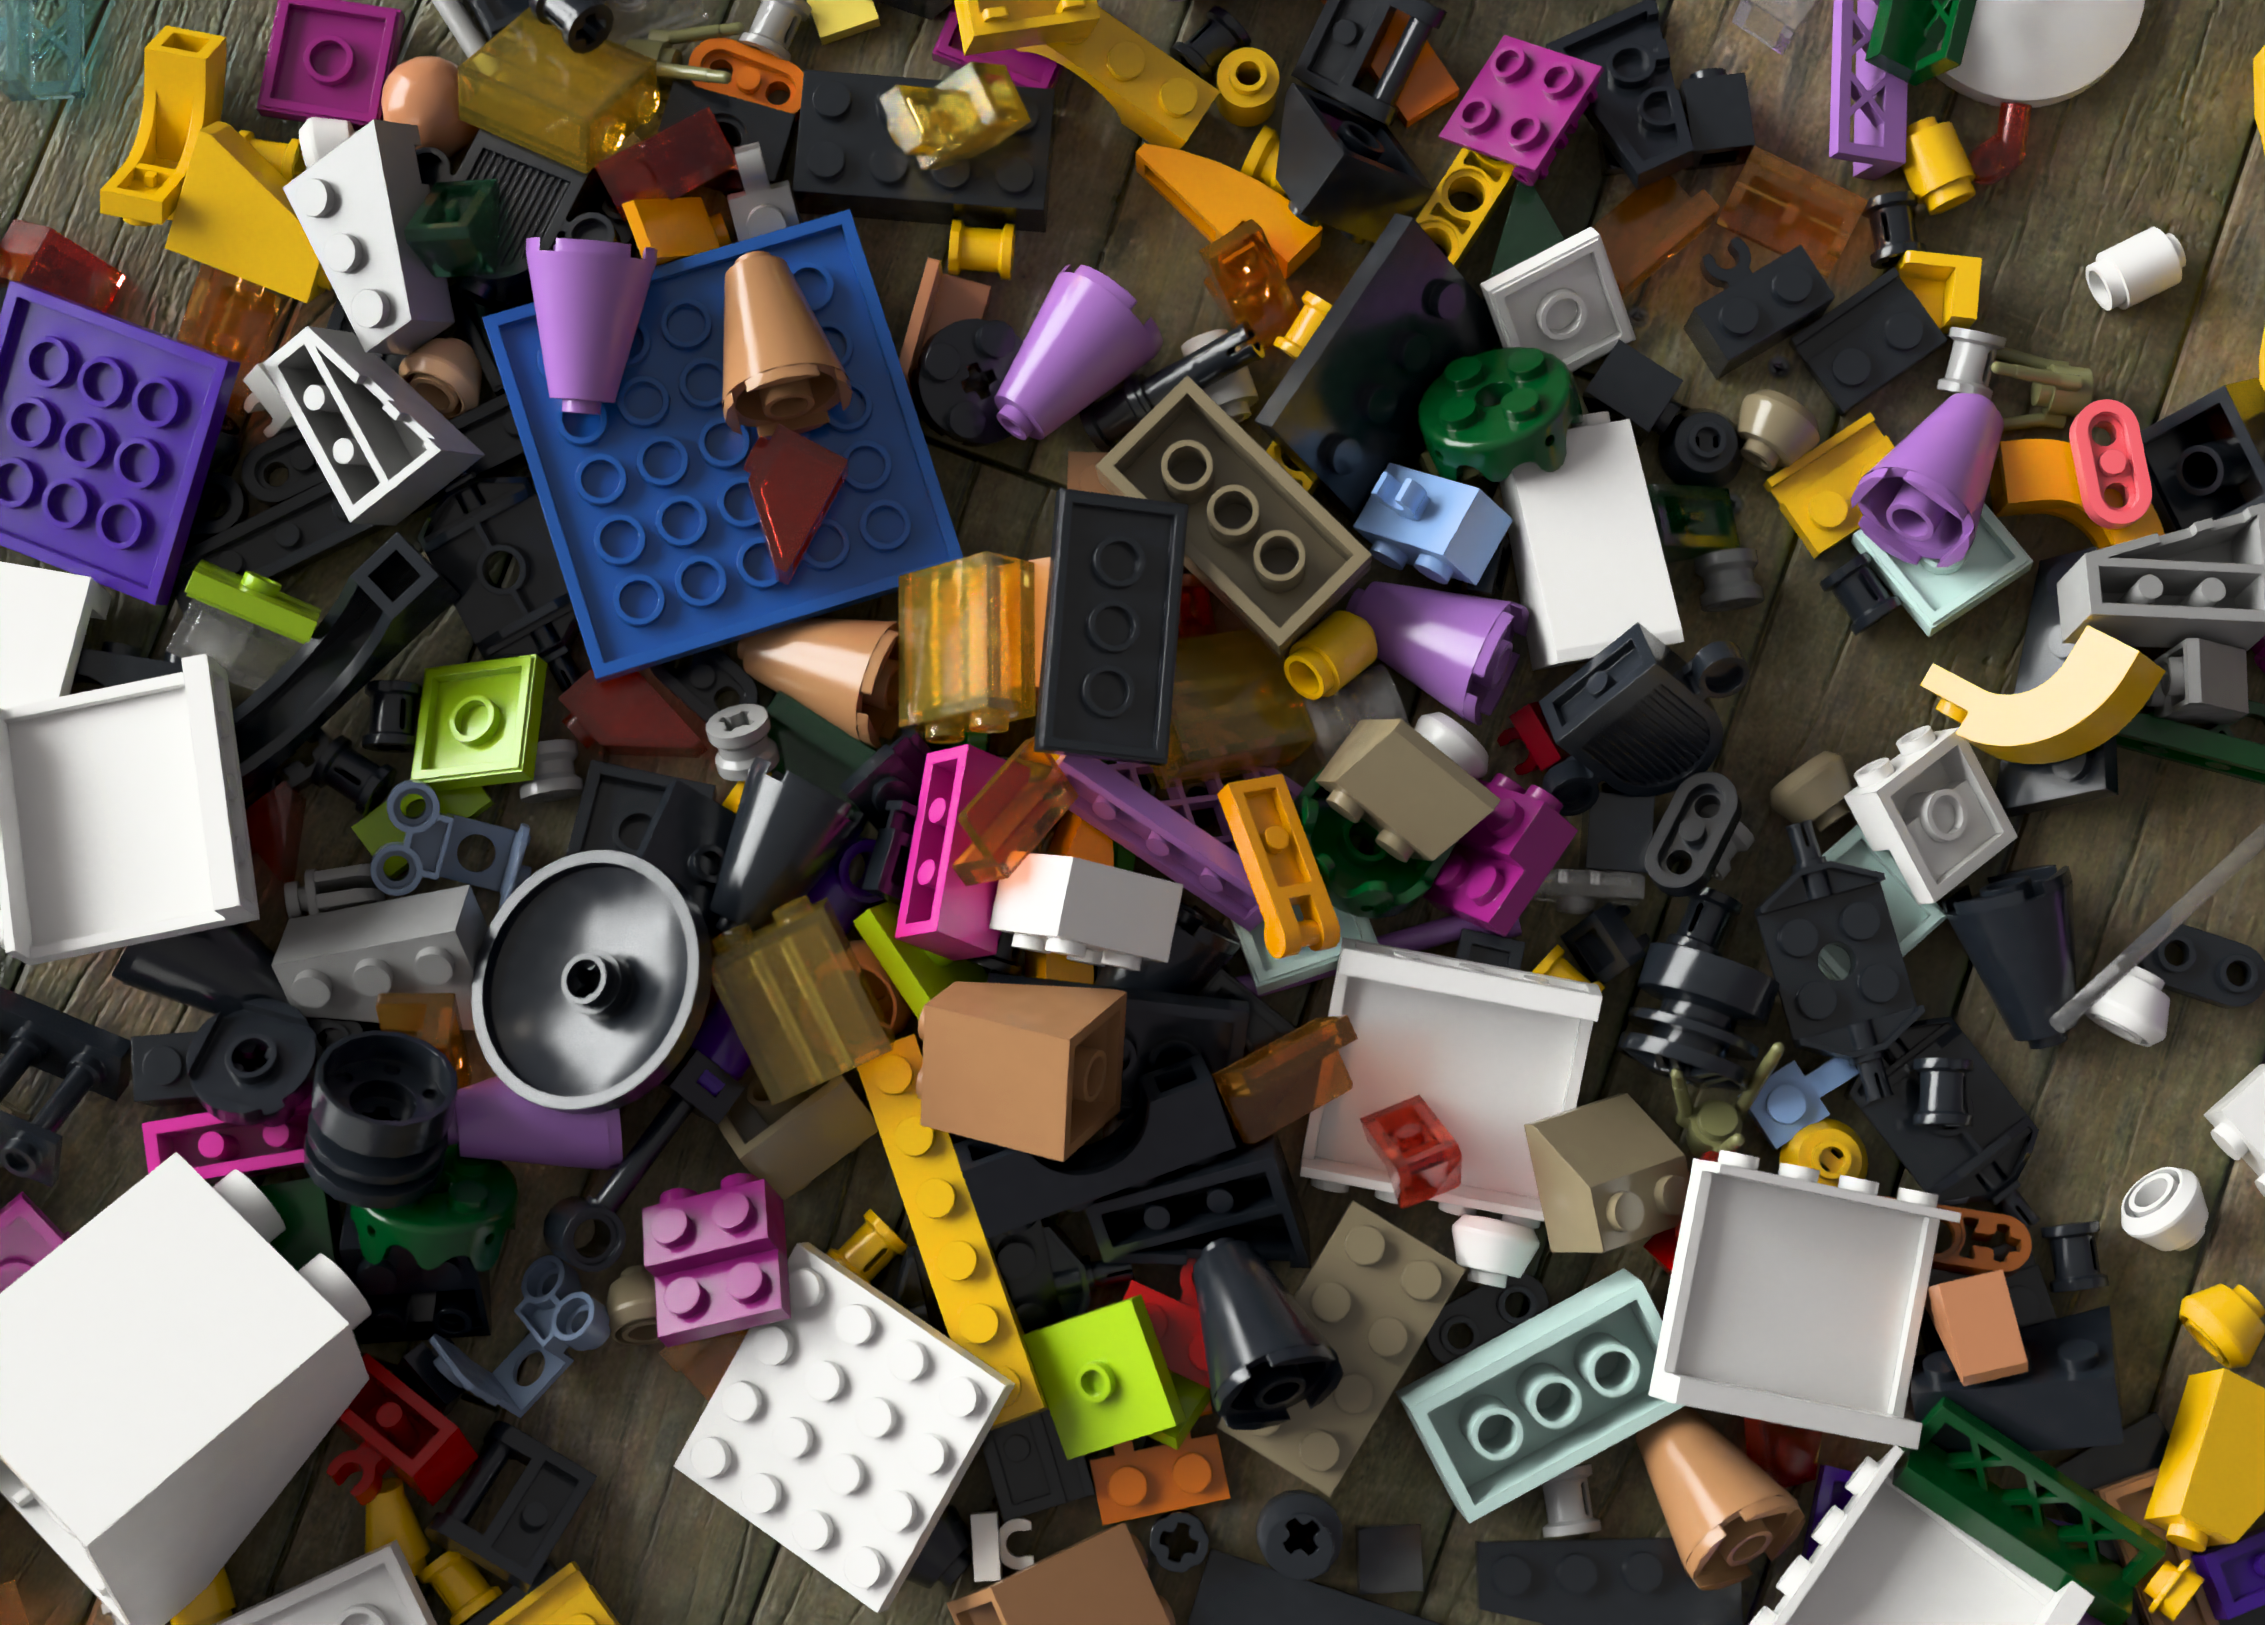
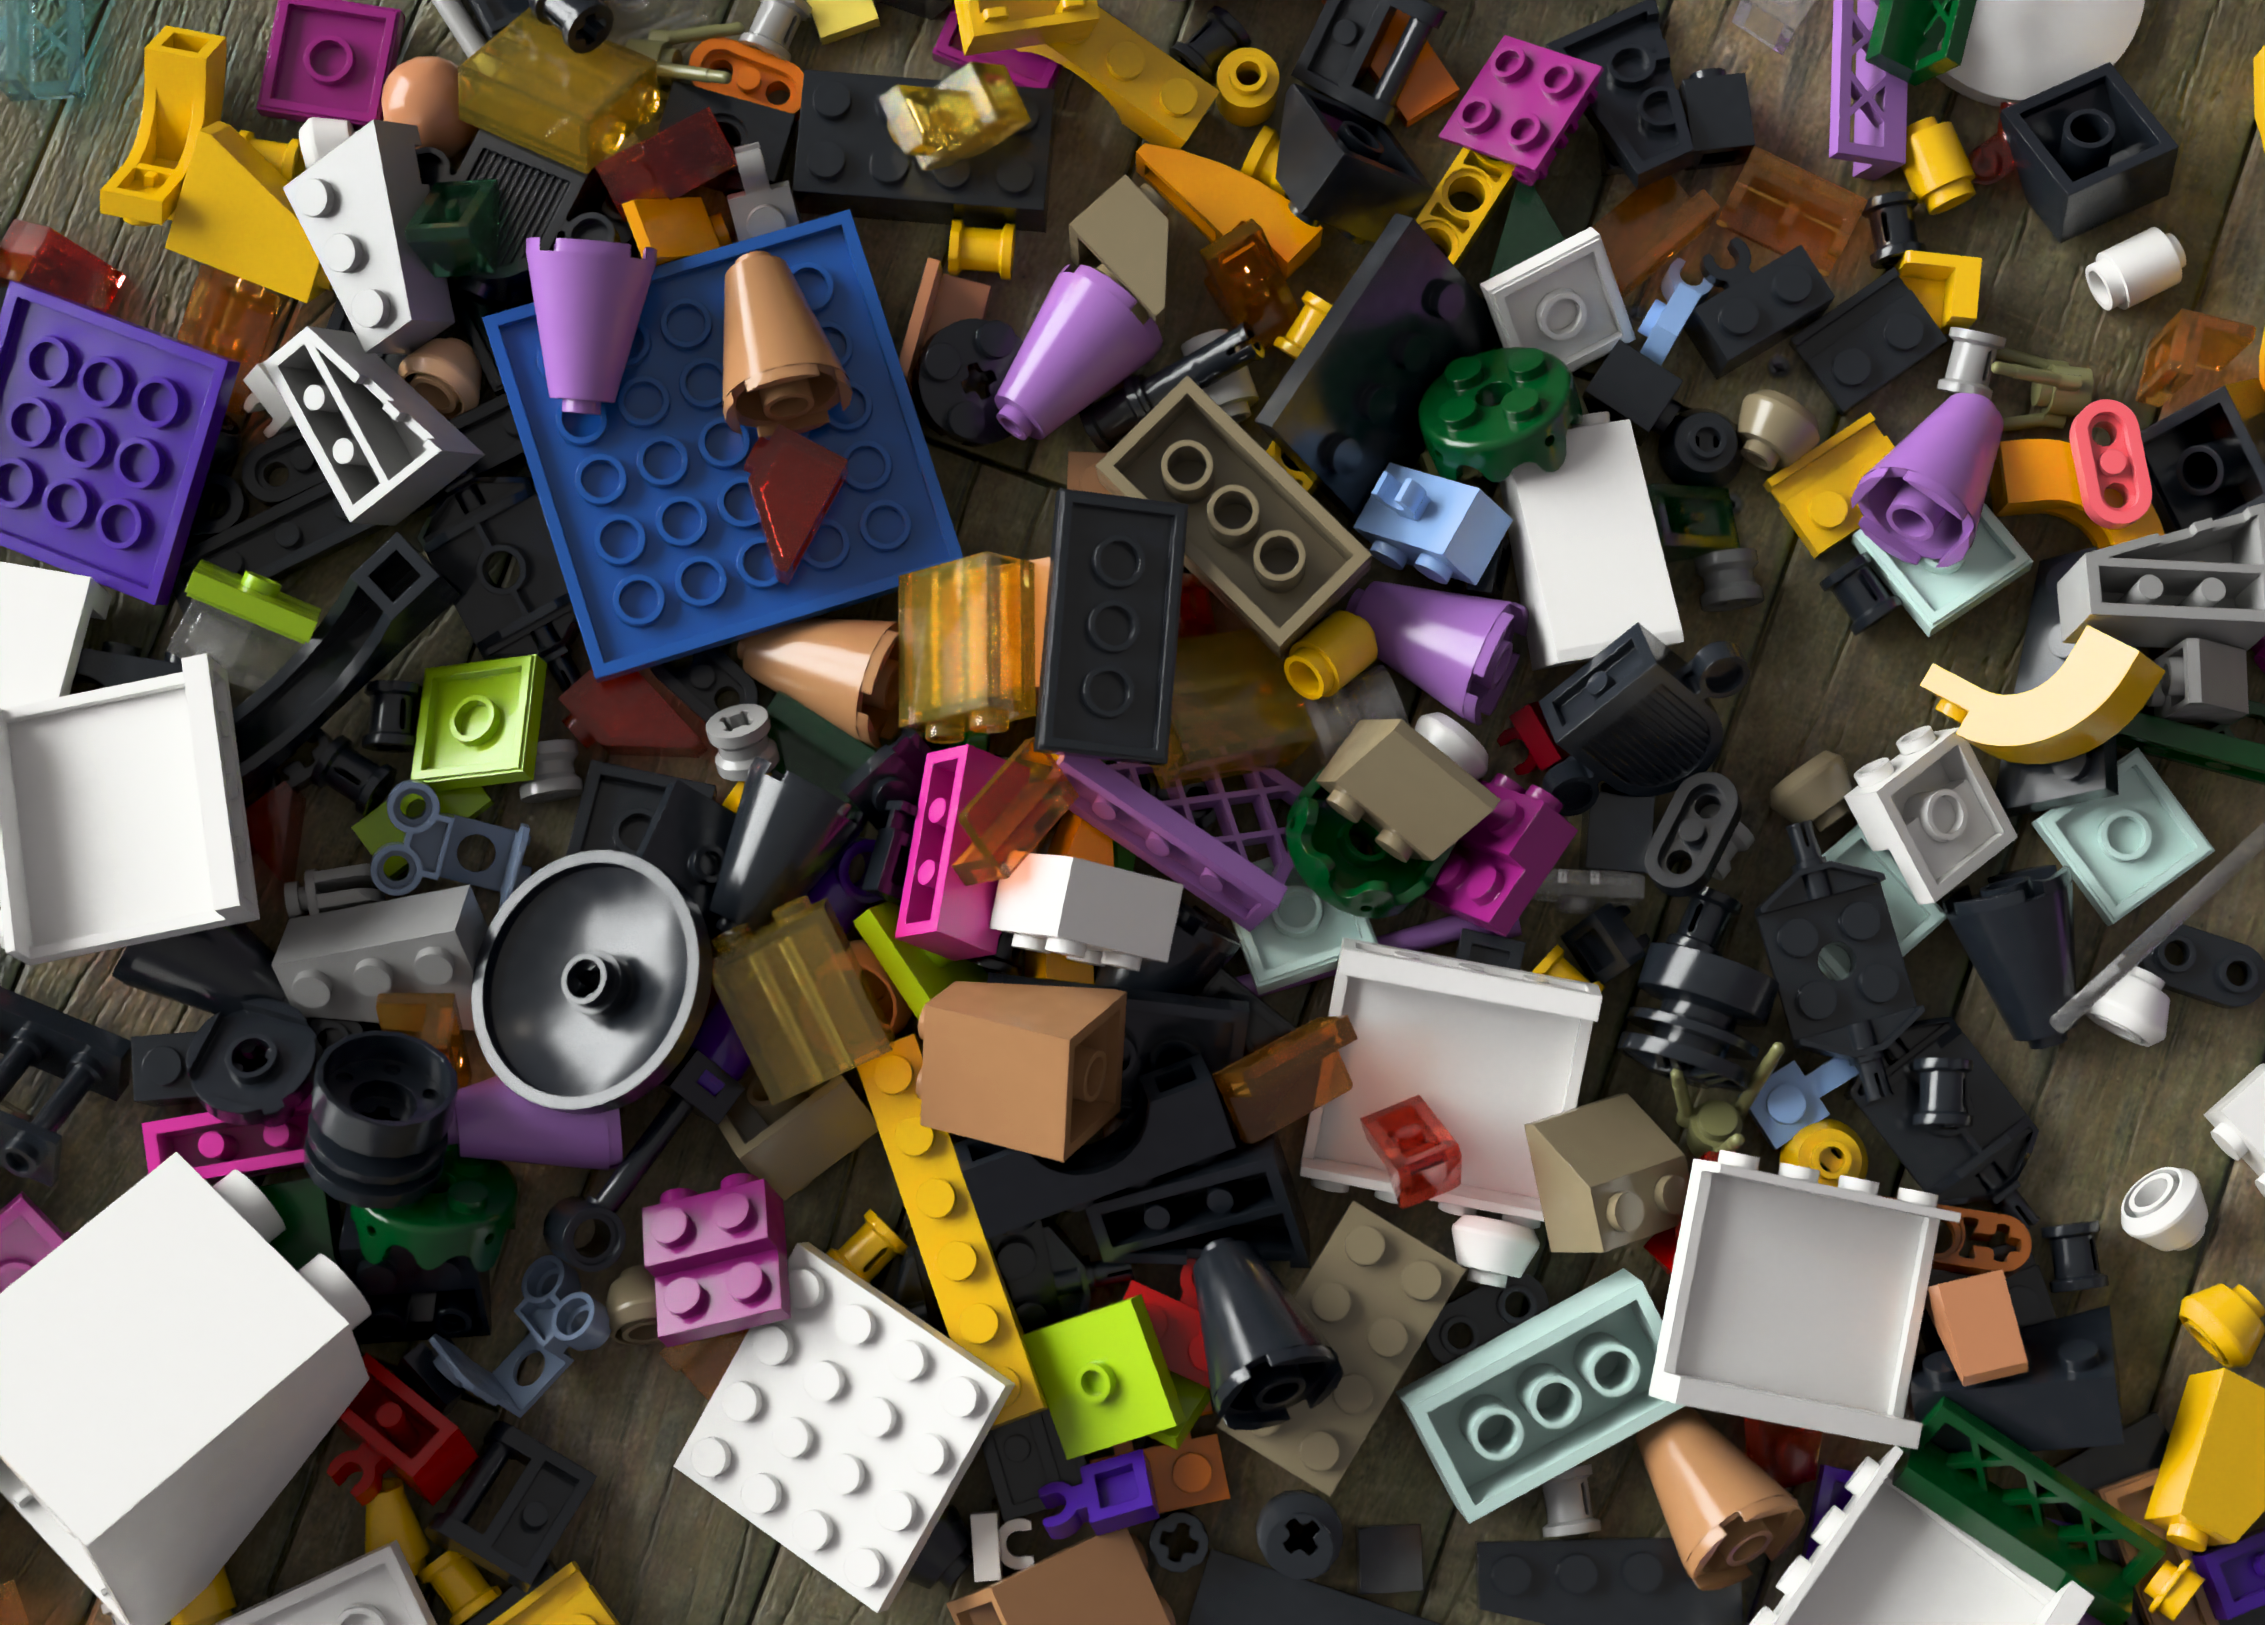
light orange plate [1217,774,1340,959] -> none
none -> dark purple plate [1038,1449,1160,1539]
none -> dark tan slope [1069,174,1169,342]
none -> light blue plate [1637,258,1713,366]
none -> black slope [2000,62,2179,243]
none -> light aqua plate [2031,747,2215,926]
none -> clear orange panel [2136,308,2256,407]

